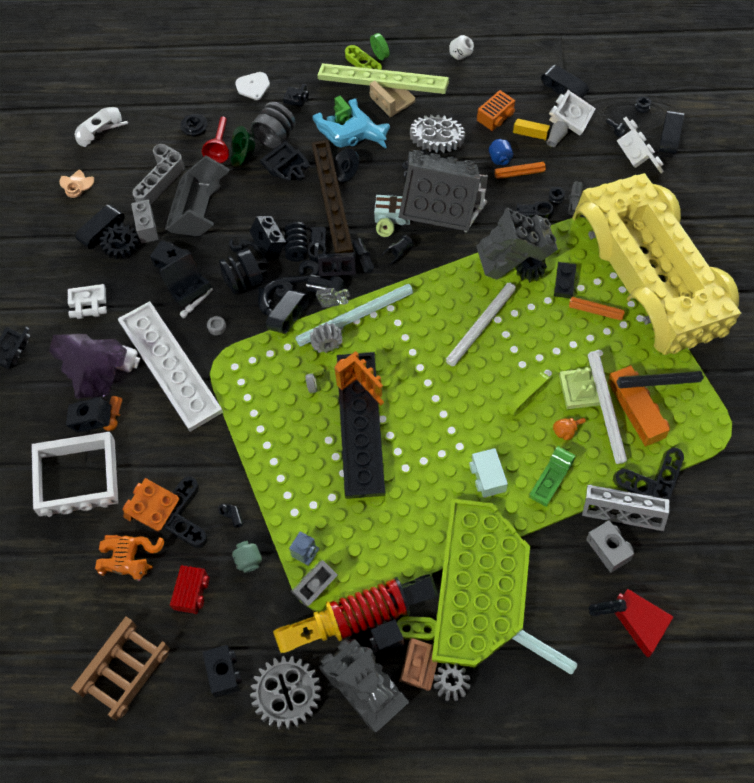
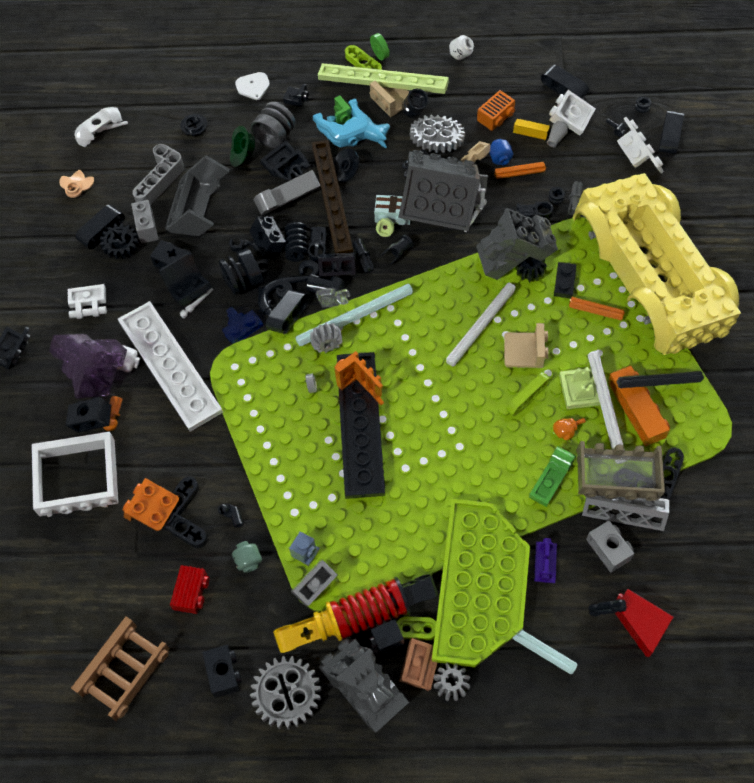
orange animal [95,535,164,581] -> none
red piece [202,117,229,163] -> none
light grey tile [207,316,226,335] -> none
light aqua brick [469,448,508,498] -> none
none -> clear blue hinge [222,307,263,344]
none -> light grey beam [253,170,321,215]
none -> black wheel [402,88,429,118]
none -> tan plate [461,141,490,162]
none -> tan bracket [504,323,548,368]
none -> dark purple hinge [534,538,557,583]
none -> window [576,441,665,501]

